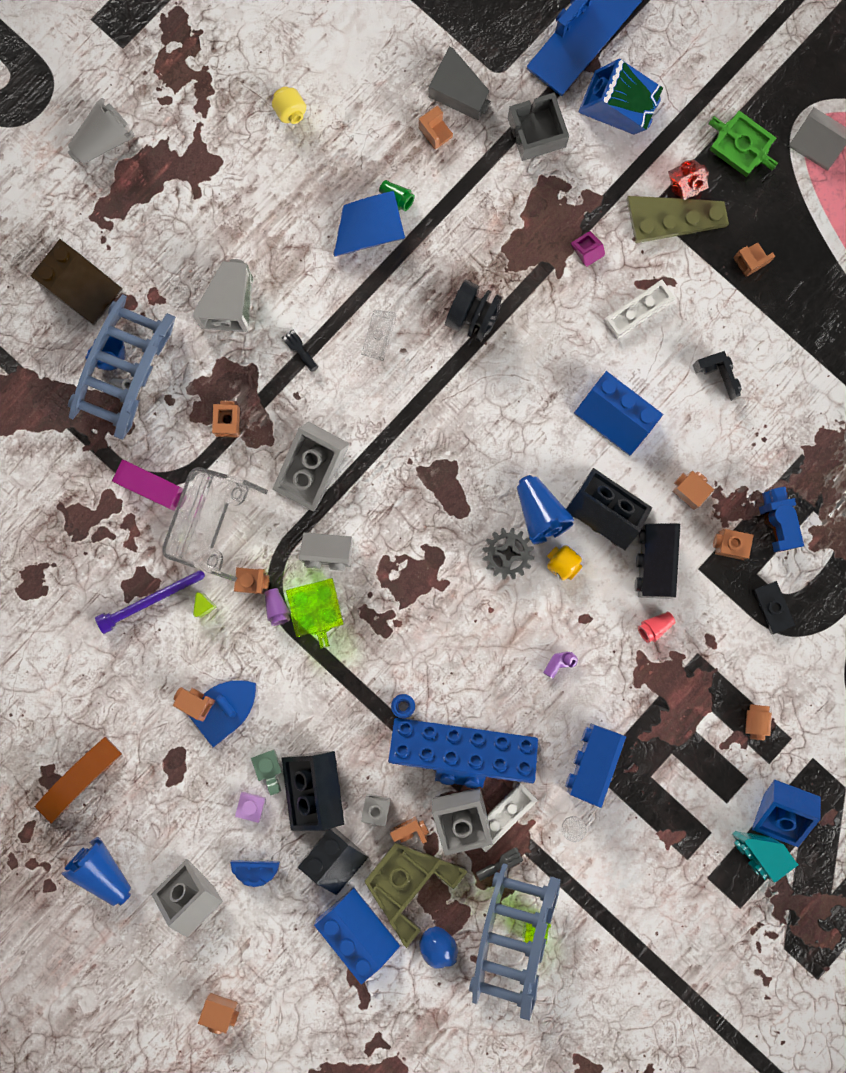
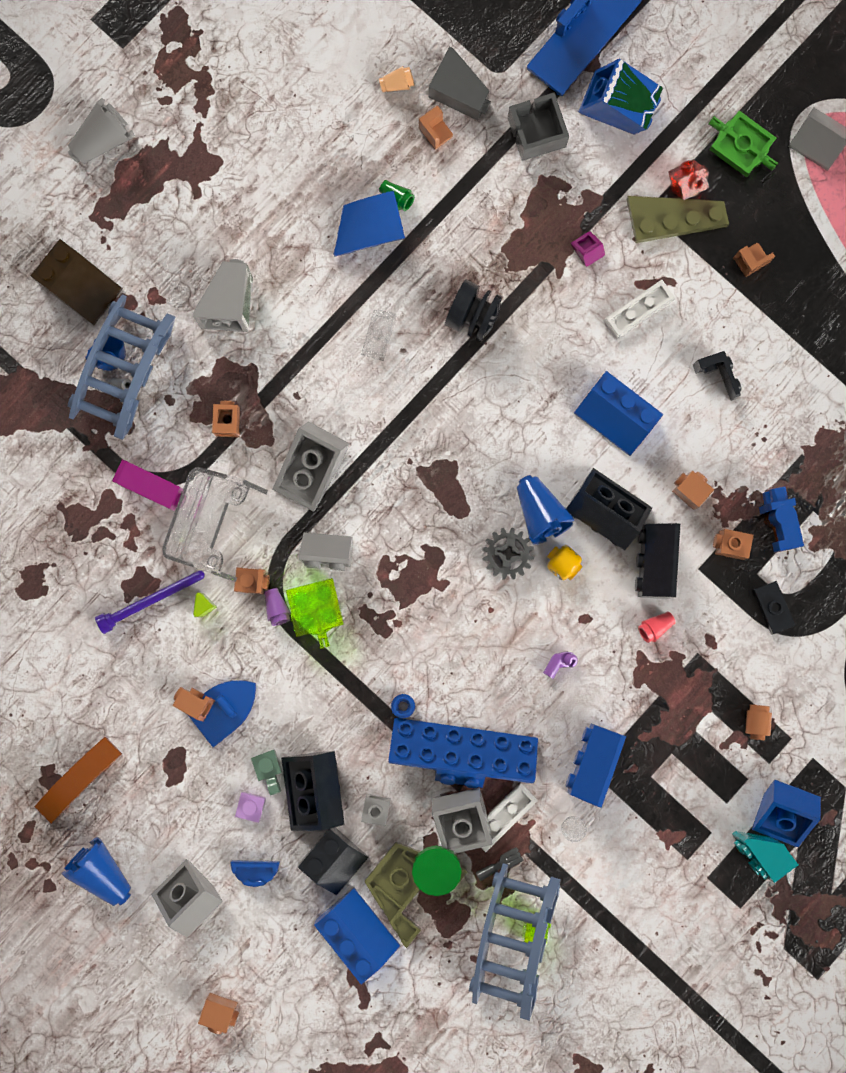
light yellow head [272,87,306,124] -> none
black piece [281,329,318,372] -> none
nougat bracket [390,816,429,844] -> none
blue hair [419,926,458,969] -> none
none -> light nougat cone [379,66,415,92]
none -> green tile [412,845,462,896]

